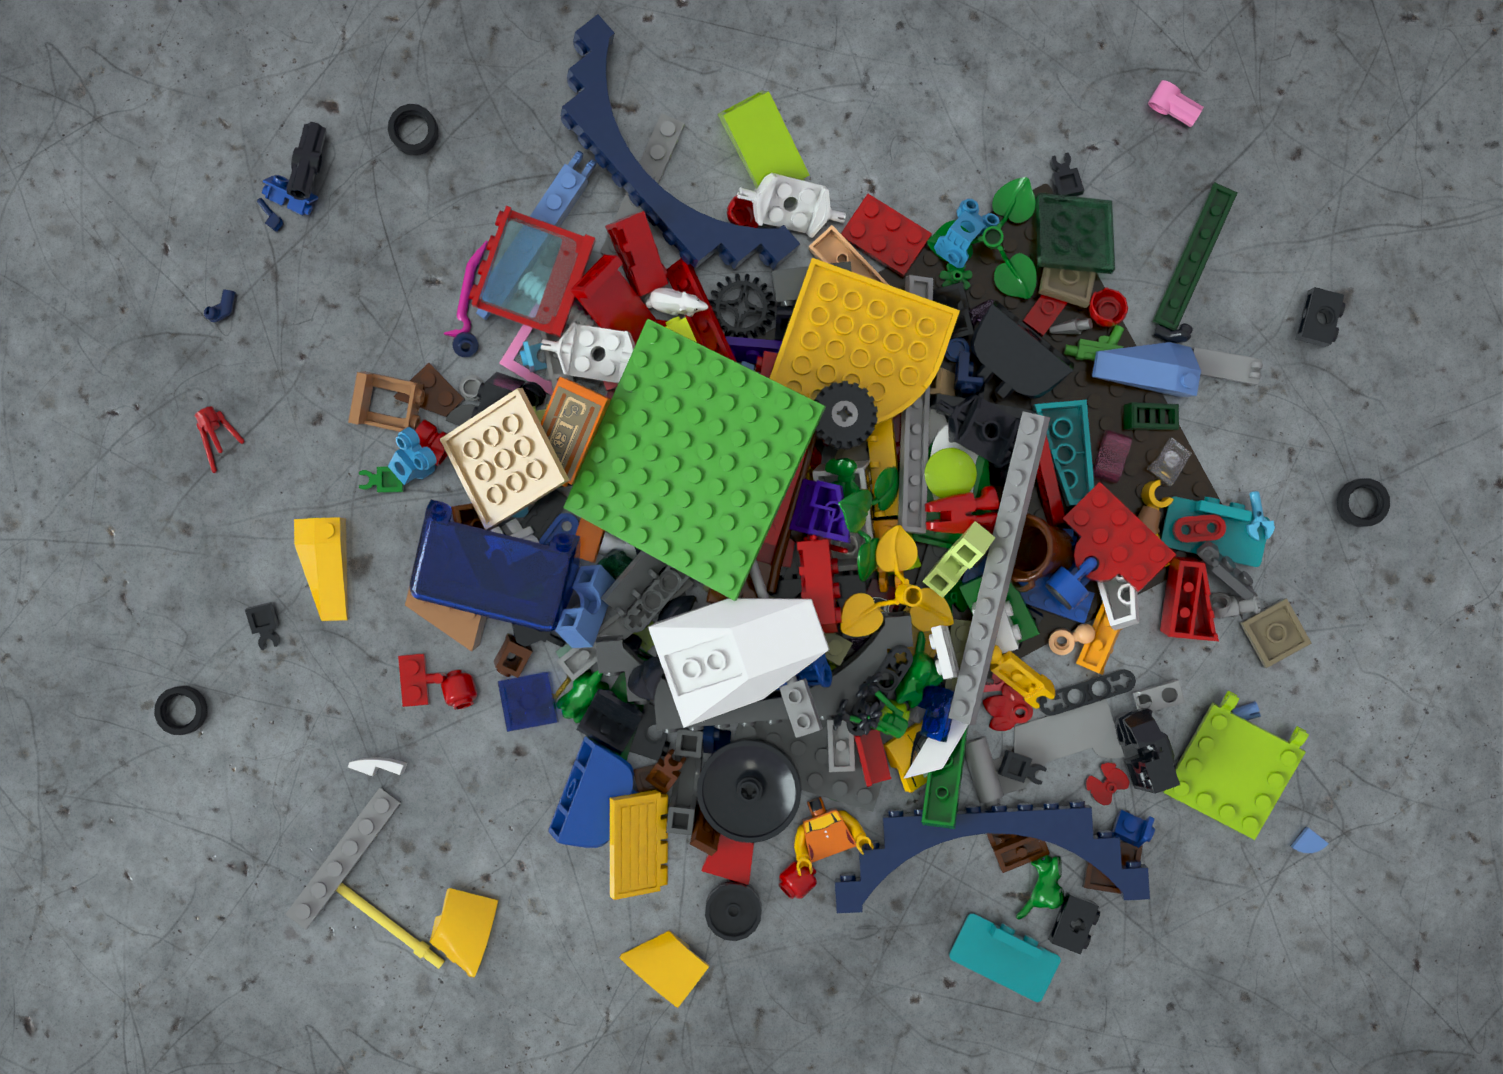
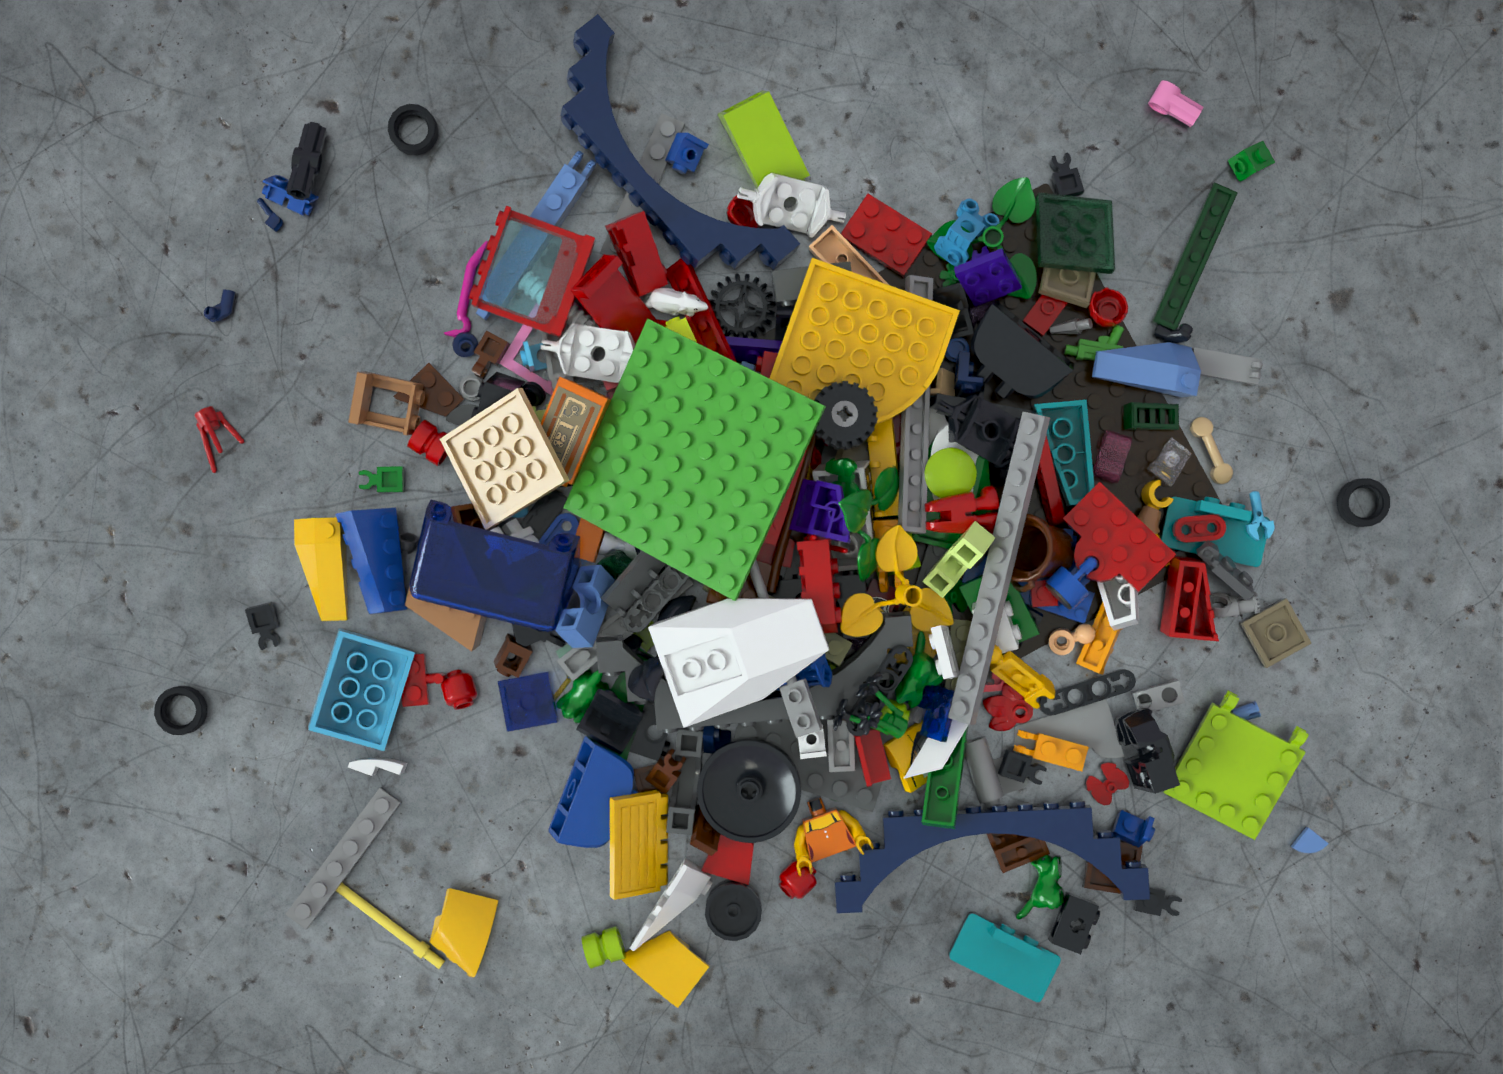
dark azure piece [388,427,437,485] -> none
black brick [1295,287,1345,347] -> none
none -> medium azure slope [308,628,415,751]
none -> blue wedge [335,507,407,614]
none -> dark grey hinge [399,533,418,554]
none -> reddish brown plate [471,330,510,380]
none -> lime wheel [581,926,626,969]
none -> white wedge [629,857,713,951]
none -> blue brick [665,133,709,174]
none -> white brick [798,725,827,759]
none -> dark purple plate [954,246,1022,307]
none -> light orange hinge [1013,730,1089,772]
none -> red plate [1030,580,1058,607]
none -> black plate [1133,887,1182,916]
none -> tan bar [1190,417,1233,484]
none -> green bracket [1228,141,1275,182]

